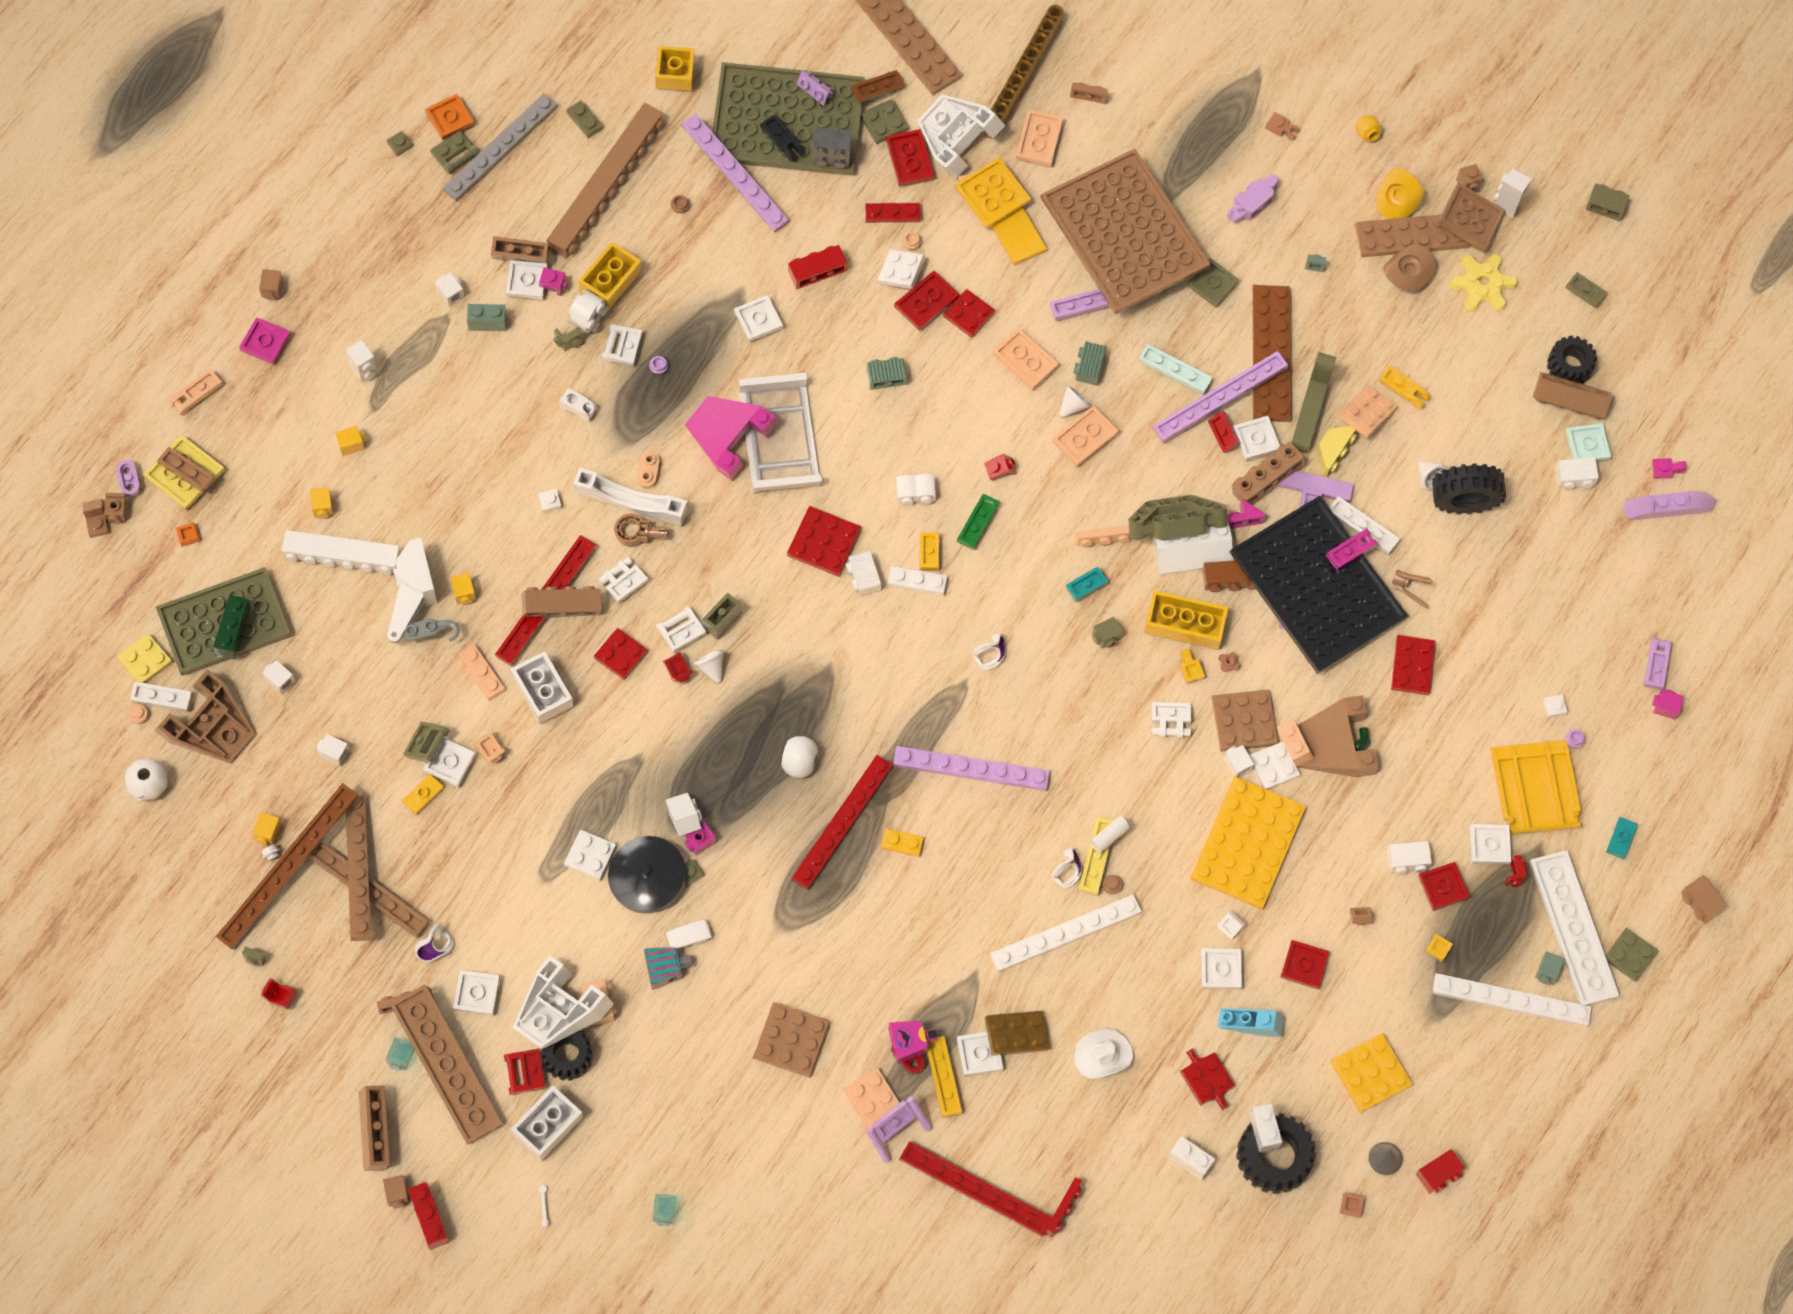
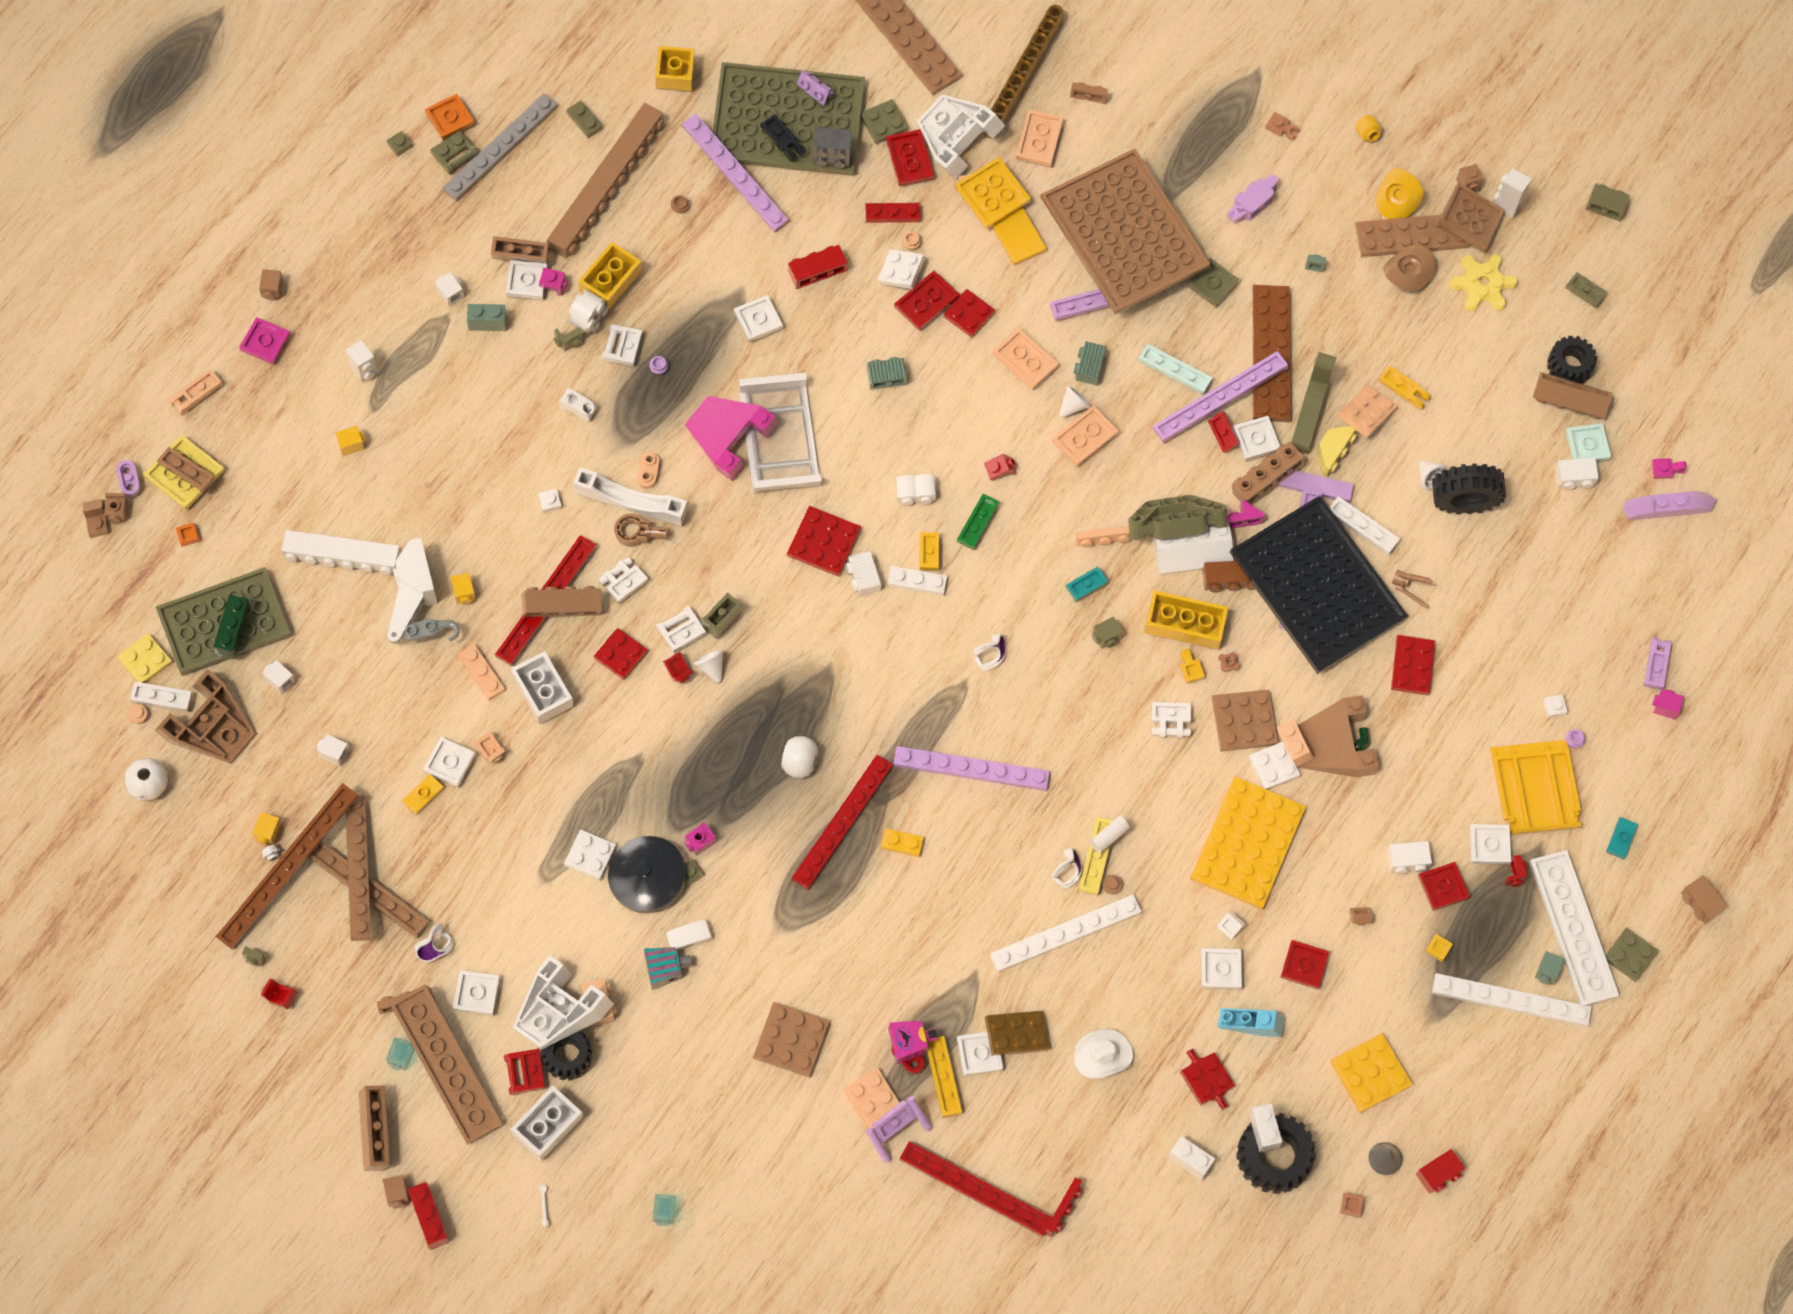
yellow brick [310,487,333,518] -> none
olive plate [403,721,450,765] -> none
white brick [665,793,702,836] -> none
dark orange plate [851,70,905,103] -> none
white brick [1224,745,1254,778] -> none
dark pink plate [1326,529,1379,570] -> none

